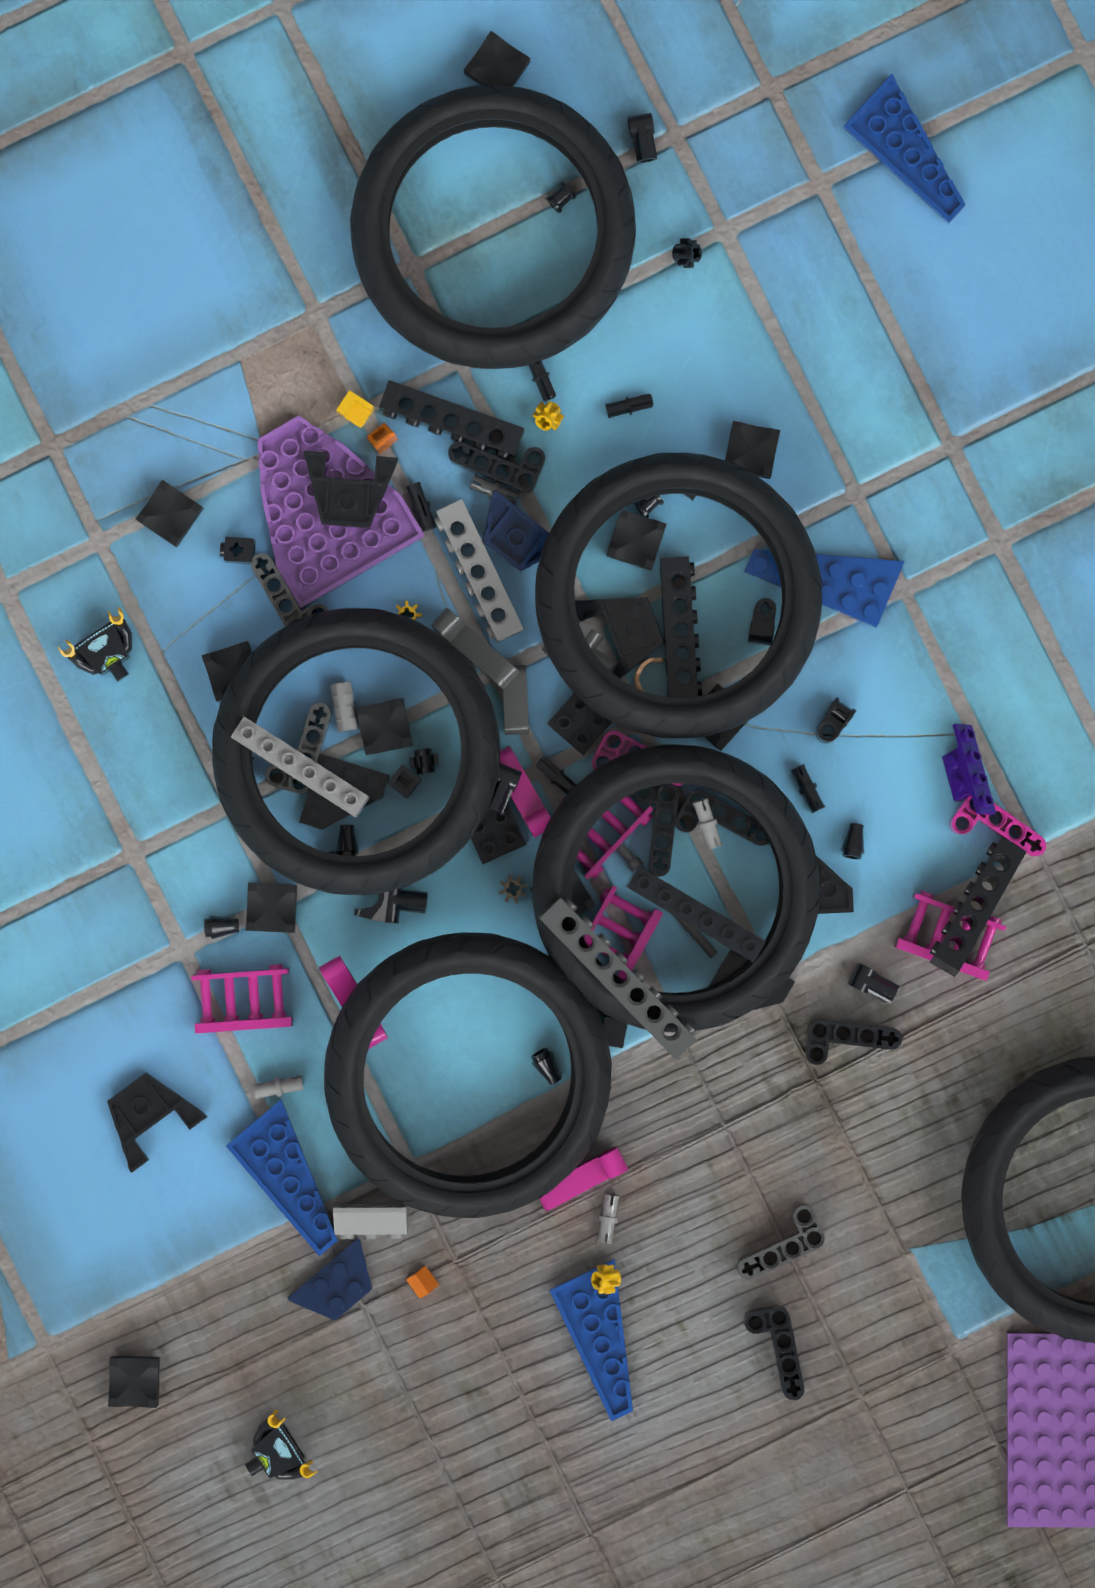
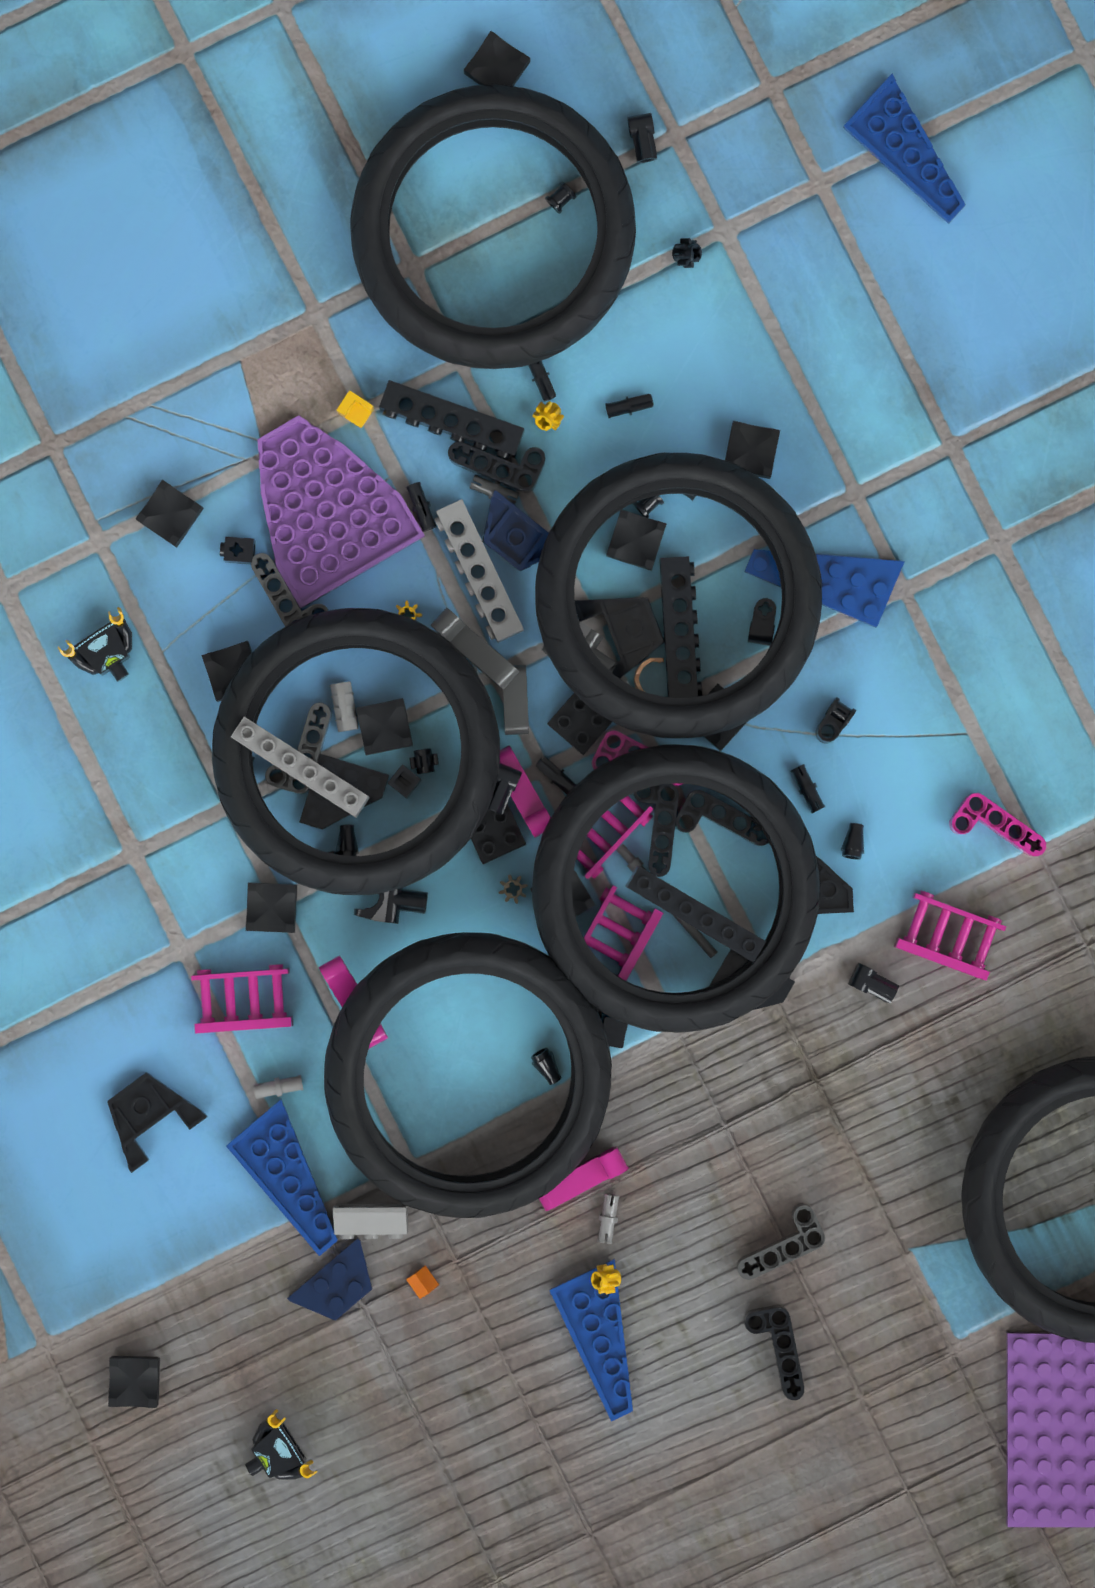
black cone [204,916,239,939] -> none
black wing [304,451,398,529] -> none
orange slope [366,423,398,454] -> none
dark grey brick [539,897,697,1060] -> none
light grey pin [693,798,723,850] -> none
black beam [804,1019,902,1065] -> none
black brick [929,837,1026,977] -> none
dark purple bracket [942,723,996,815] -> none

